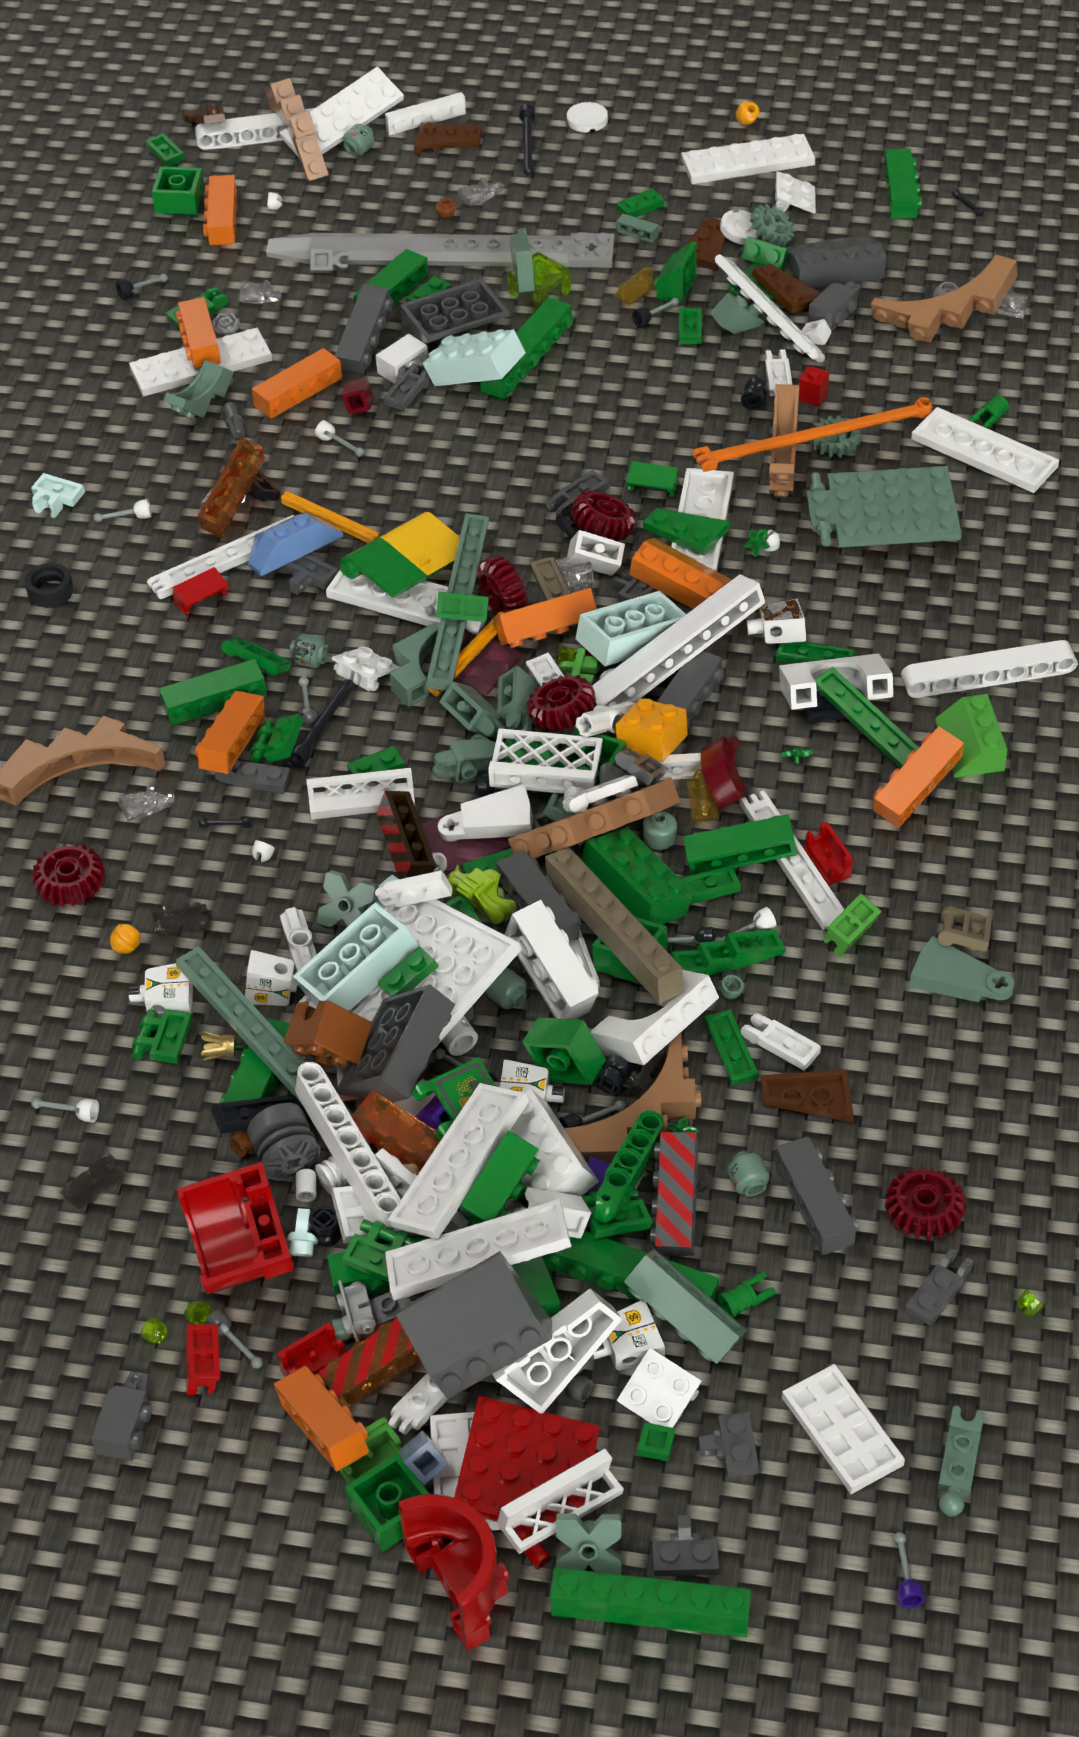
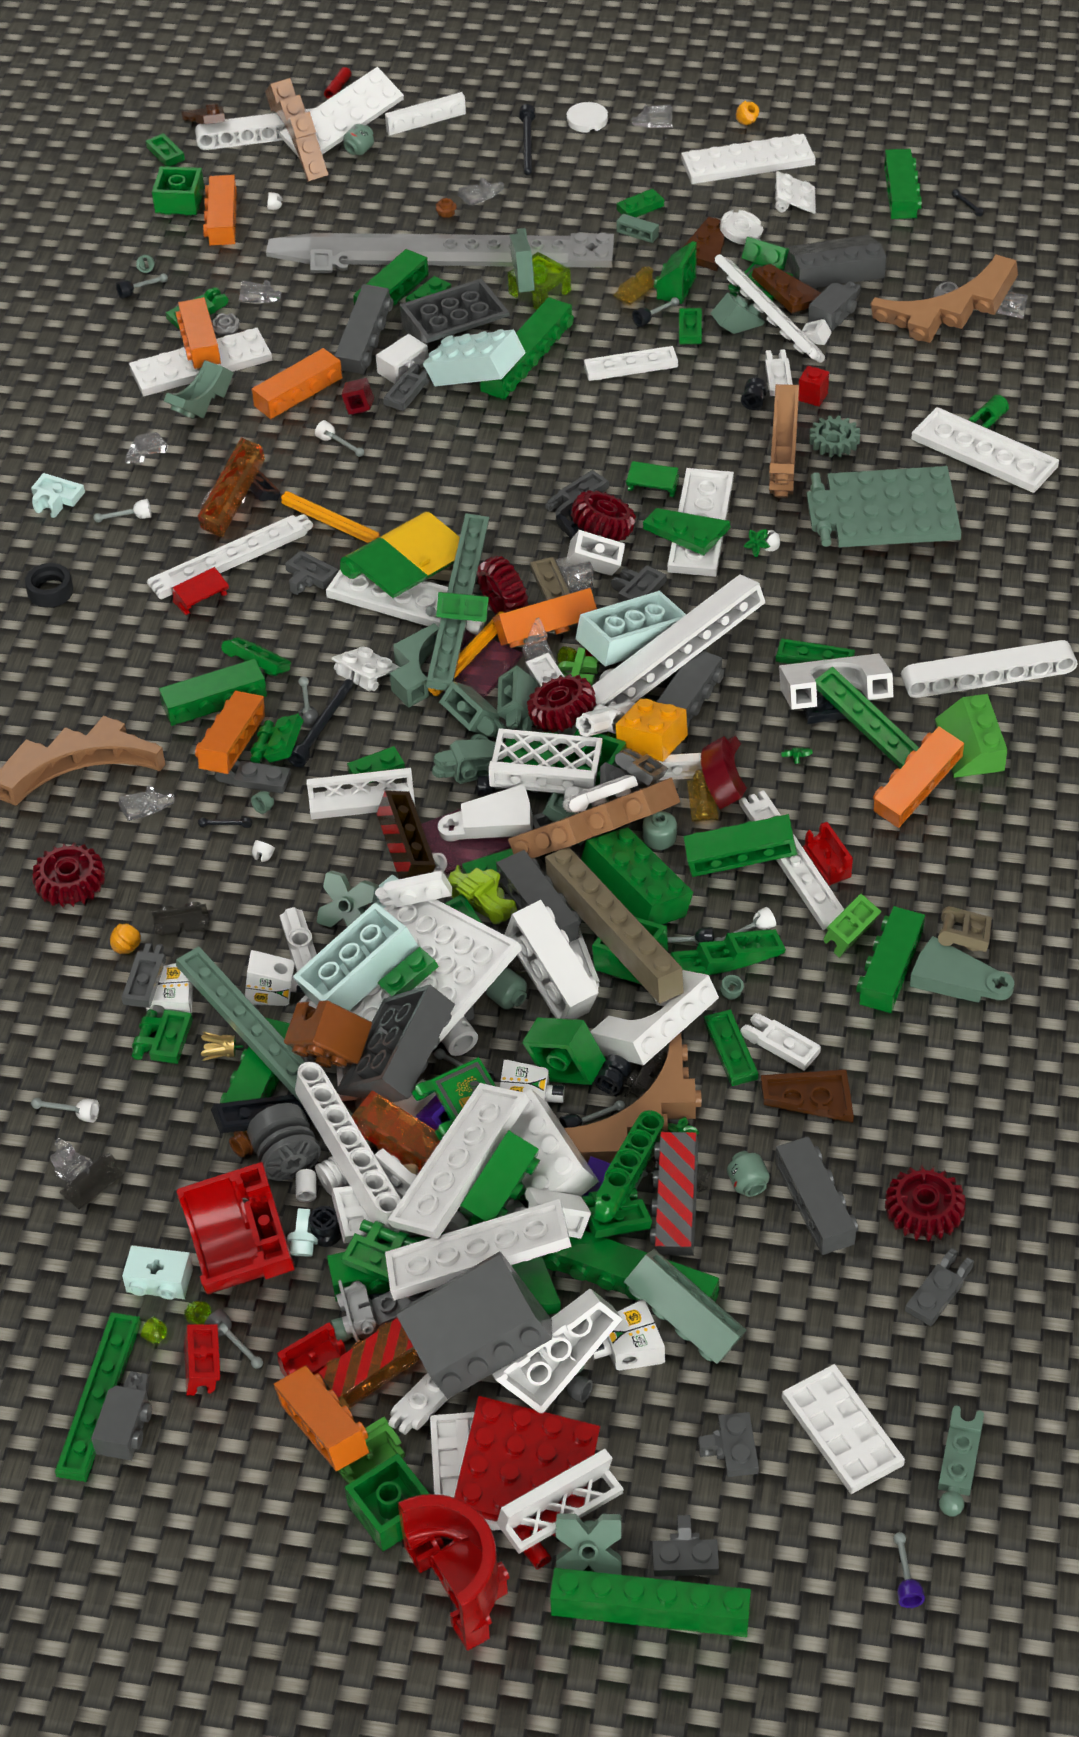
dark grey axle [223,402,245,441] -> none
medium blue wedge [248,513,344,576] -> none
sand green head [290,633,329,668] -> none
sand blue brick [399,1430,448,1485] -> none
reddish brown wing [414,122,483,154] -> none
white hinge [617,1348,702,1428] -> none
orange slope [629,538,731,609] -> none
green plate [638,1422,675,1462] -> none
green plate [681,865,741,904] -> none
orange hinge [692,397,933,472] -> none
green hinge [717,1270,776,1318] -> none
white torso [746,599,806,644] -> none
sand green gear [749,204,795,247] -> none
clear neon green hinge [1017,1289,1044,1316] -> none
none -> clear slope [50,1138,96,1186]
none -> green tile [55,1312,141,1482]
none -> dark grey hinge [121,943,166,1008]
none -> light aqua brick [122,1246,193,1299]
none -> clear slope [125,432,168,463]
none -> sand green hinge [136,254,155,273]
none -> sand green hinge [251,791,274,814]
none -> red piece [324,67,352,99]
none -> clear slope [522,618,556,663]
none -> white plate [584,346,678,381]
none -> clear slope [632,104,672,128]
none -> green brick [856,906,925,1013]

